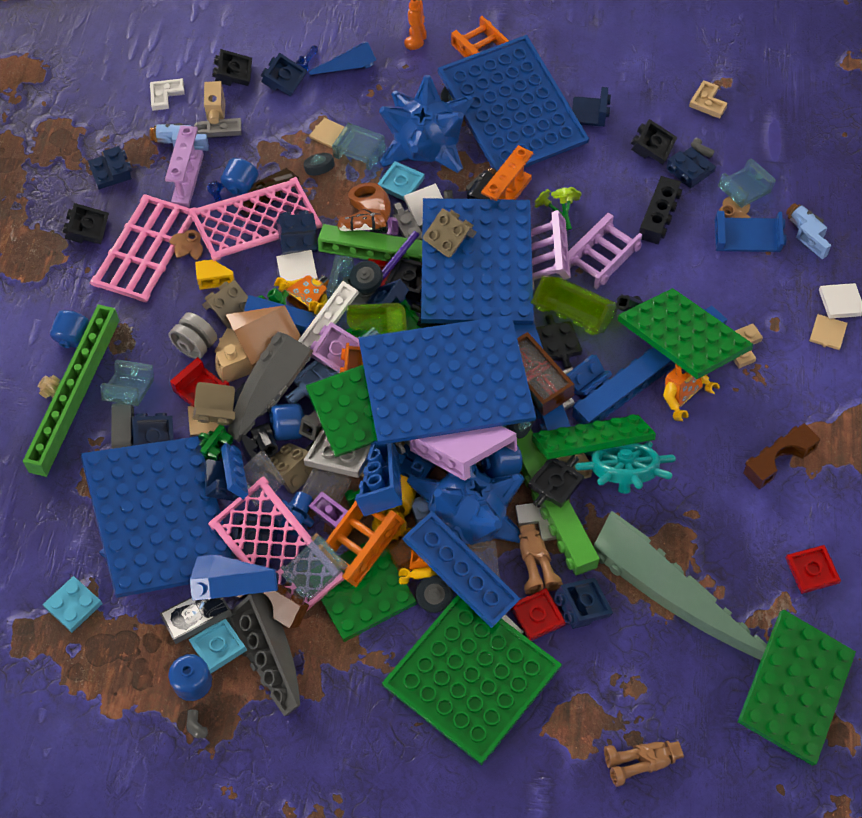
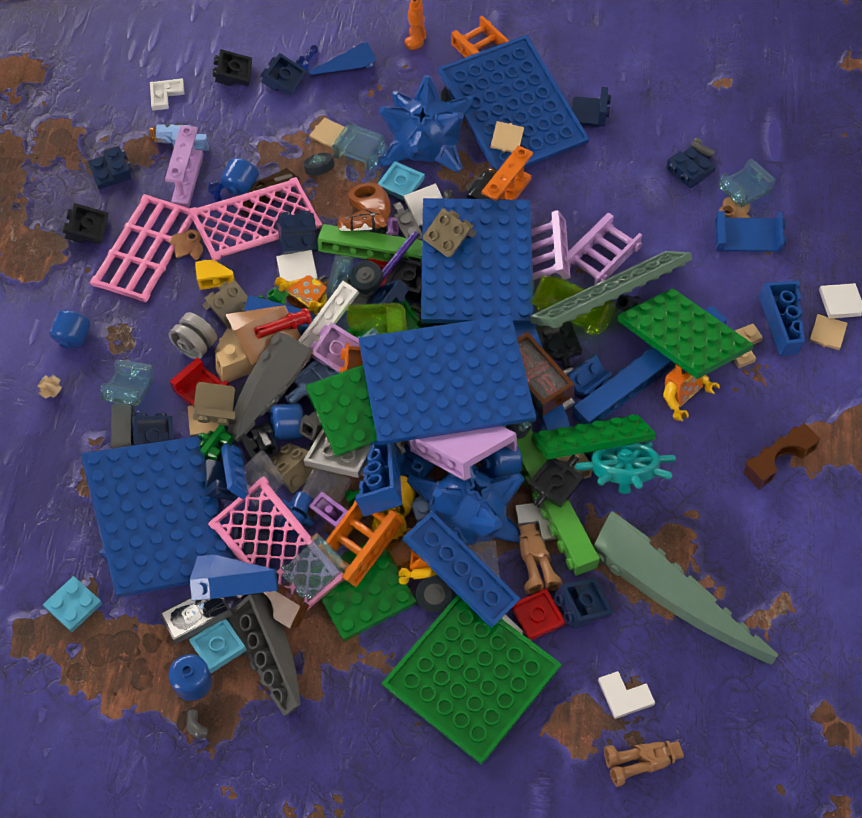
bright green brick [23,304,119,477] -> none
light grey hinge [194,118,242,137] -> none
tan torso [204,81,226,124] -> none
lime plant [534,187,581,231] -> none
black plate [630,119,677,165] -> none
black brick [639,176,683,245] -> none
tan plate [689,80,728,119] -> none
green plate [737,610,856,766] -> none
red plate [785,545,841,594] -> none
light blue plate [786,203,831,259] -> none
none -> red pin [254,308,312,339]
none -> tan piece [490,121,524,153]
none -> sand green plate [530,251,692,328]
none -> white tile [598,671,655,719]
none -> blue wedge [758,280,805,356]

